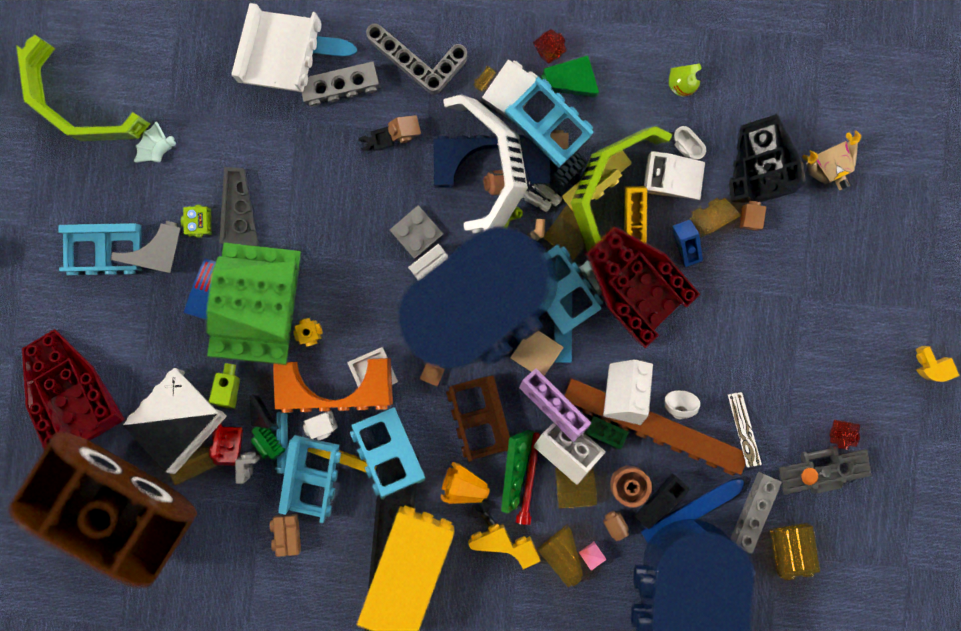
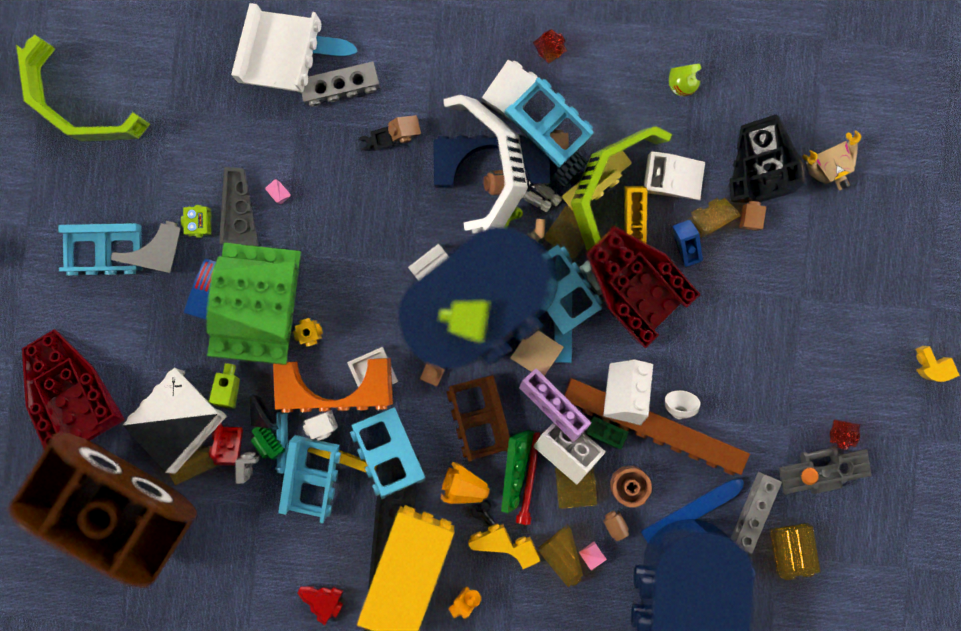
light aqua arm [134,122,176,163] -> none
medium nougat brick [270,513,301,557] -> none
light grey beam [366,24,467,95] -> none
light grey plate [390,205,444,259] -> none
clear yellow pin [473,66,496,92] -> none
green slope [541,56,599,97] -> none
black slope [635,473,691,529] -> none
white bracket [673,126,706,160] -> none
sticker [728,392,762,467] -> none
none -> bright pink slope [265,179,291,204]
none -> red rock [297,586,343,625]
none -> lime torso [439,302,490,341]
none -> light orange hips [448,586,481,619]

